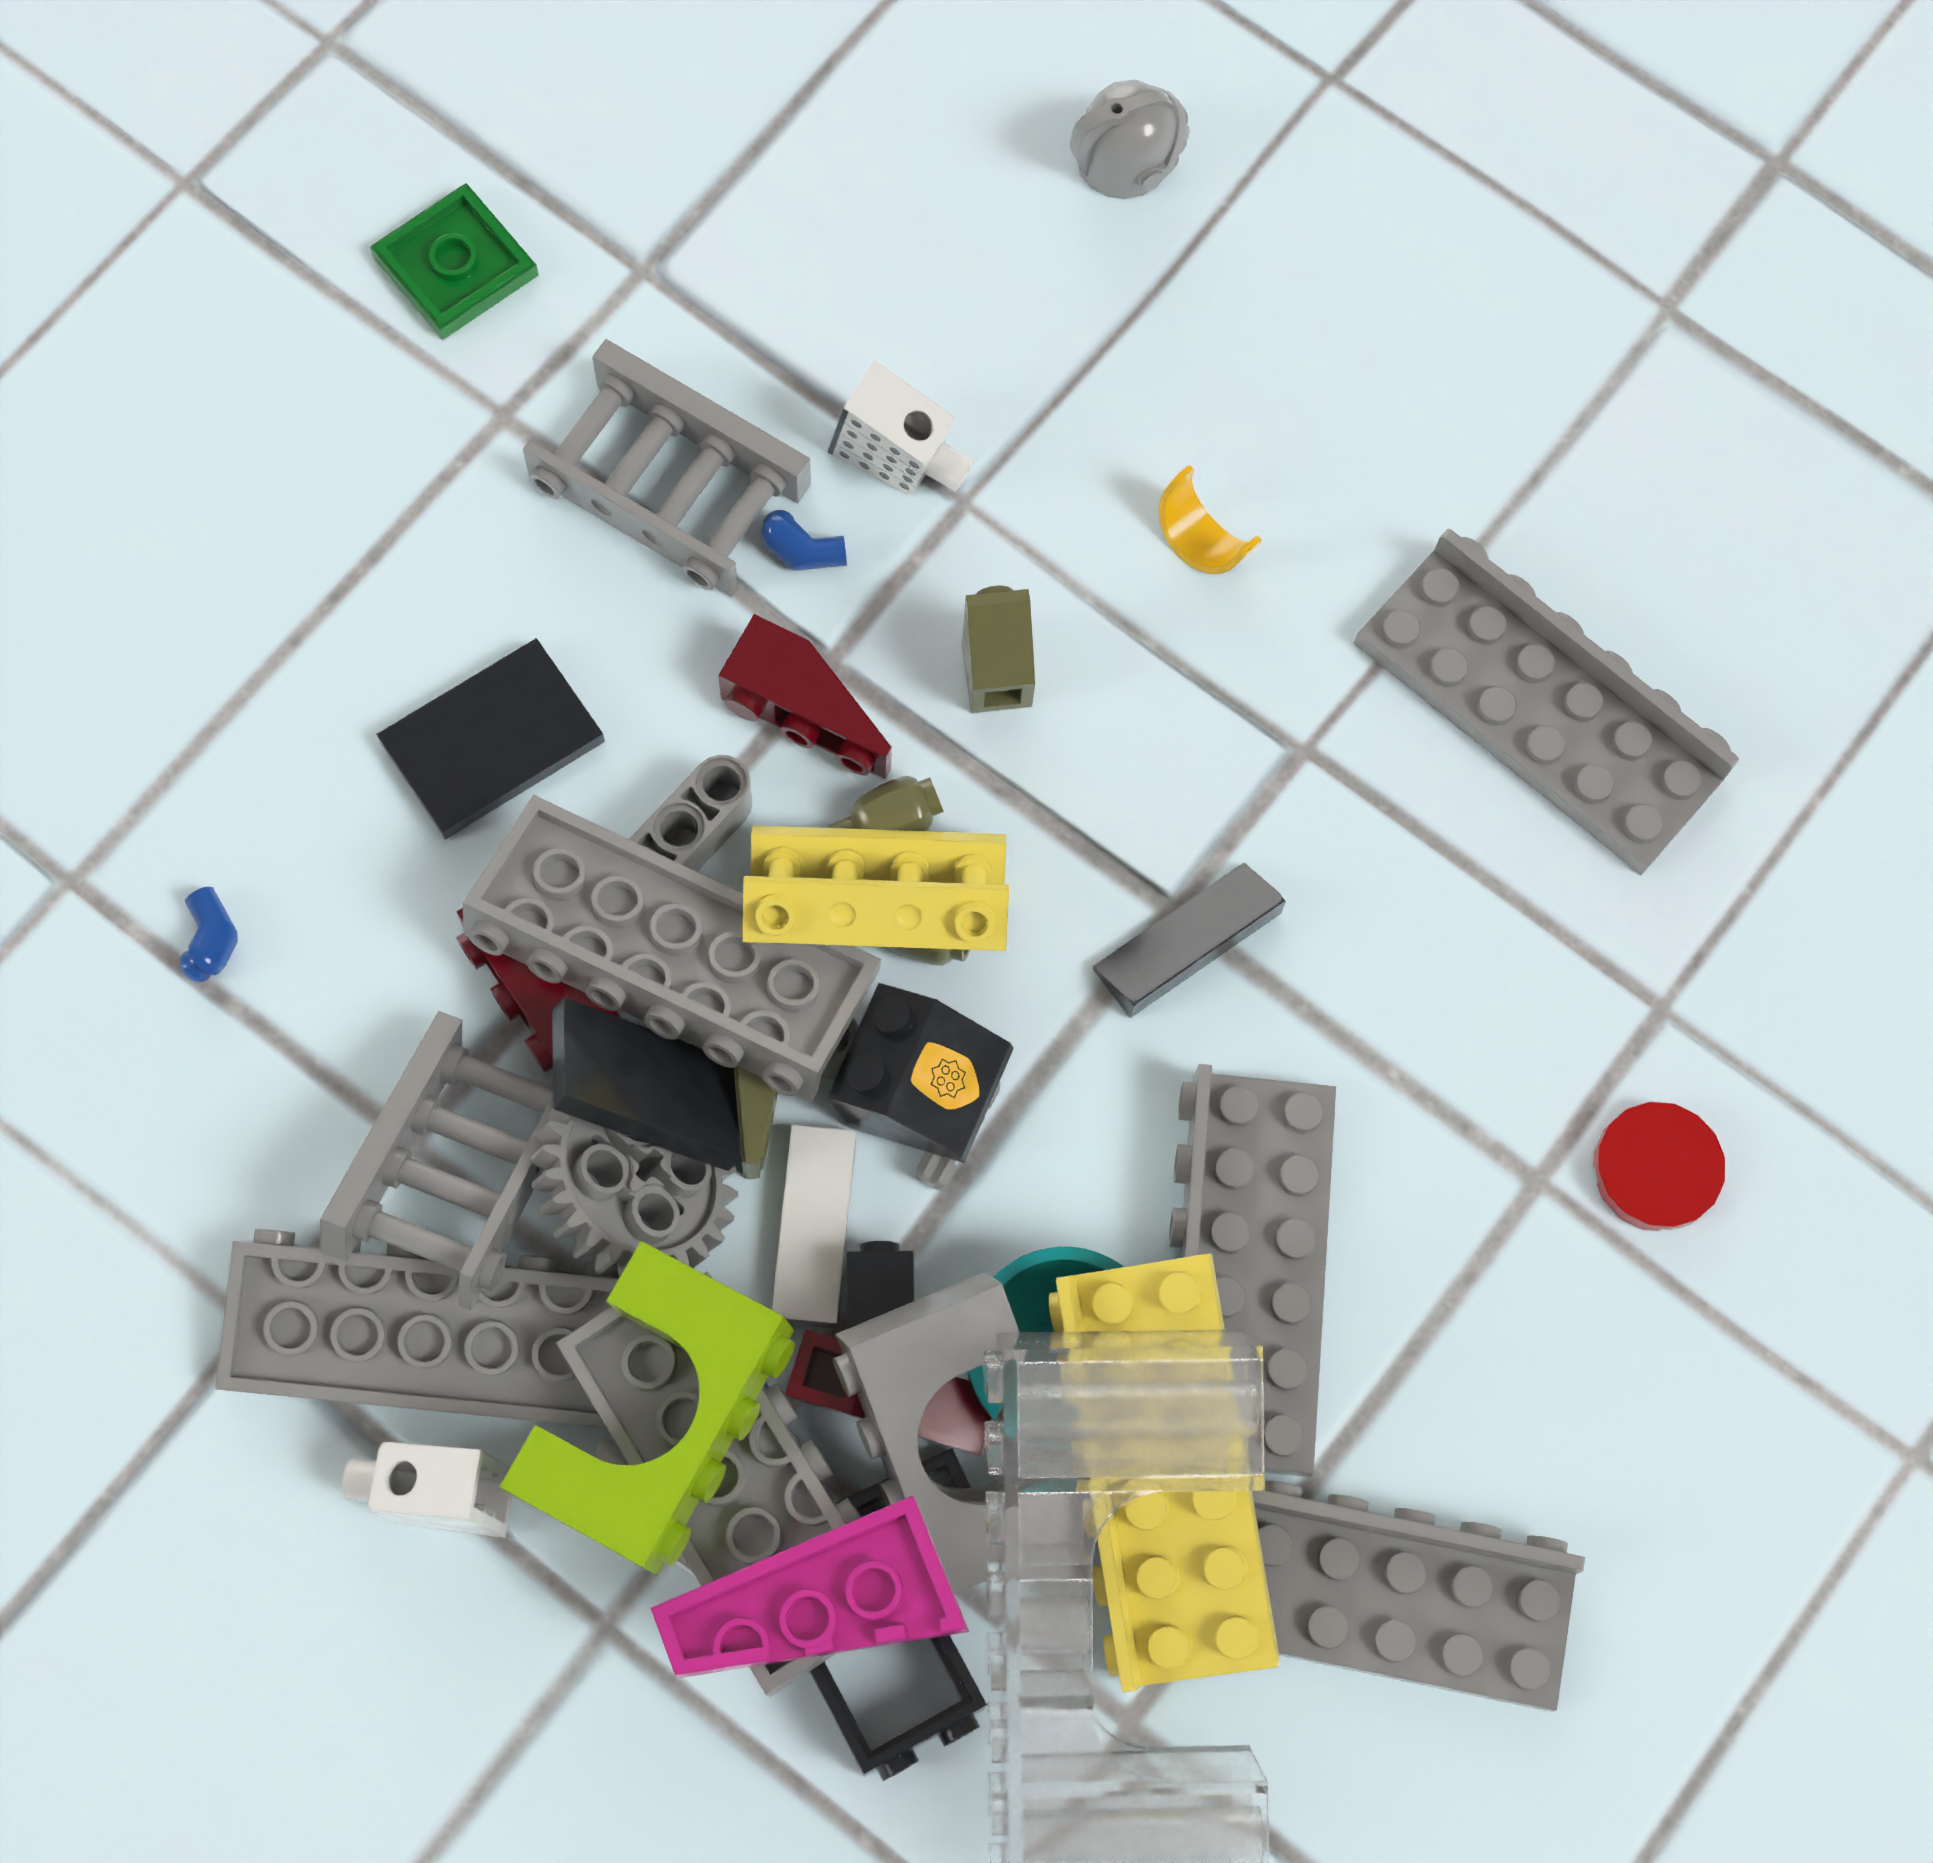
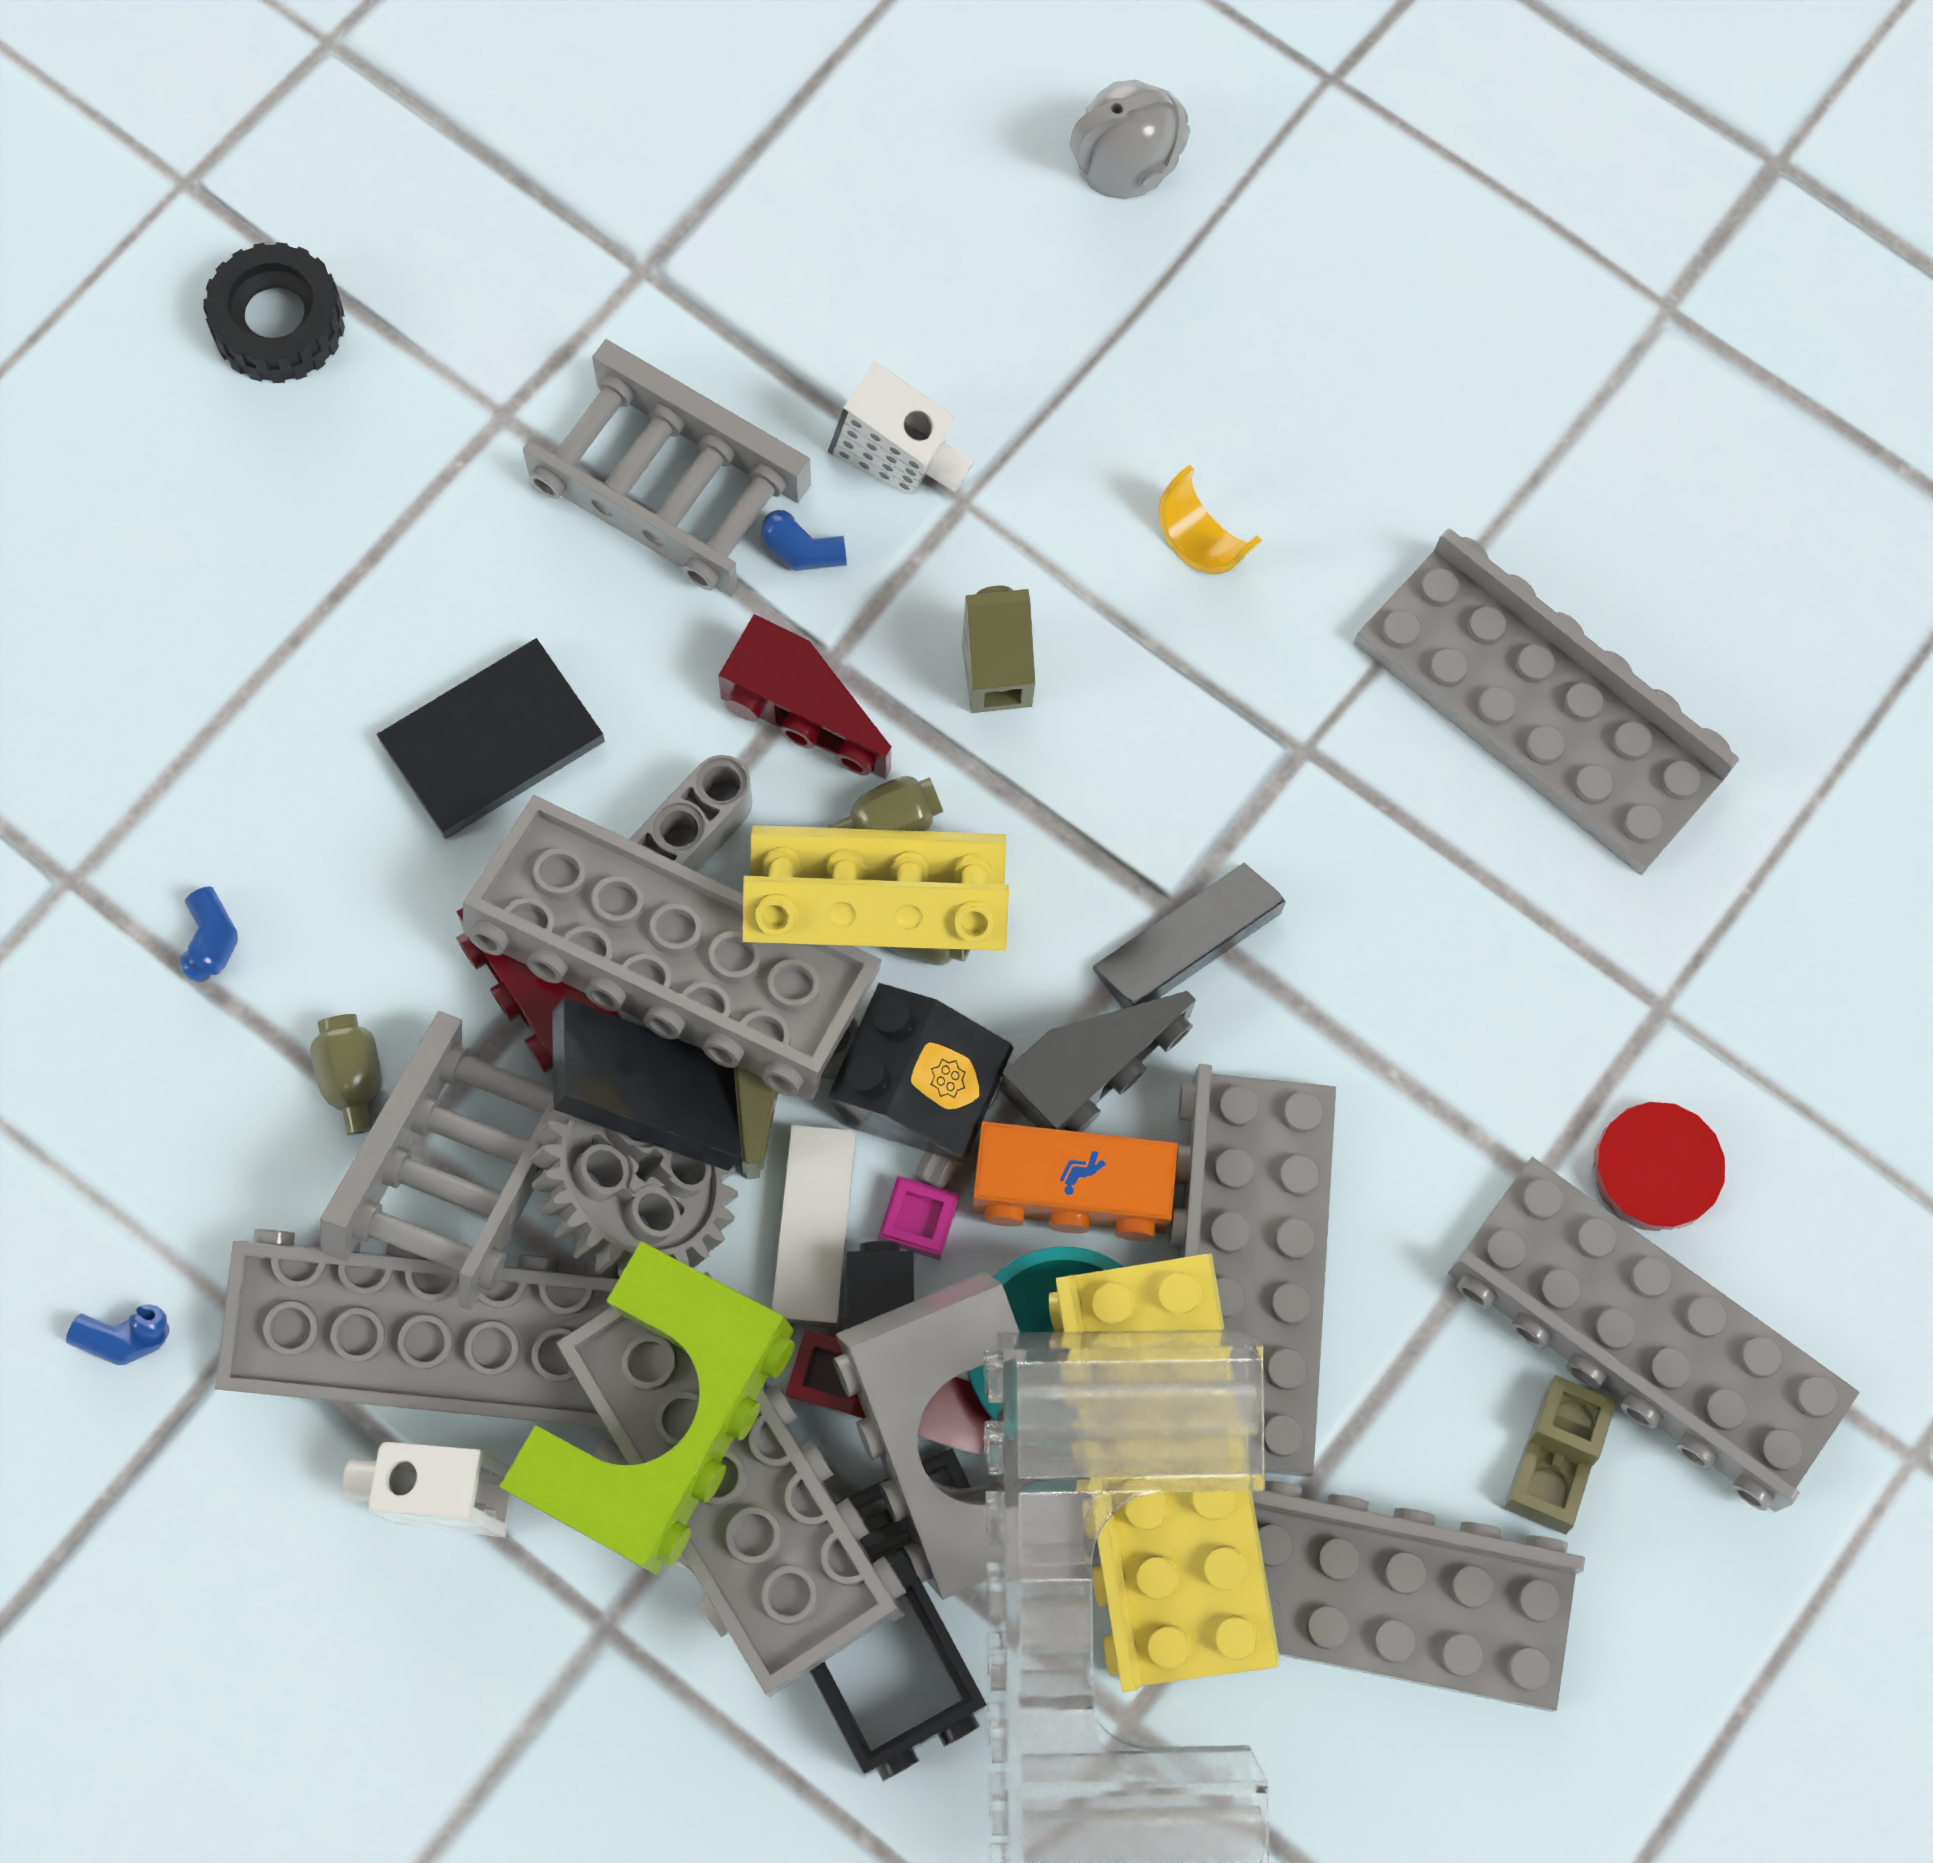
green tile [370,183,539,340] -> none
dark pink wing [650,1495,969,1678] -> none
none -> blue arm [66,1304,169,1365]
none -> black tyre [203,242,345,383]
none -> olive plant [310,1014,381,1135]
none -> dark pink tile [878,1175,960,1260]
none -> orange brick [971,1121,1178,1241]
none -> dark grey slope [1000,991,1196,1132]
none -> light grey bracket [1448,1156,1860,1512]
none -> olive slope [1503,1375,1617,1535]

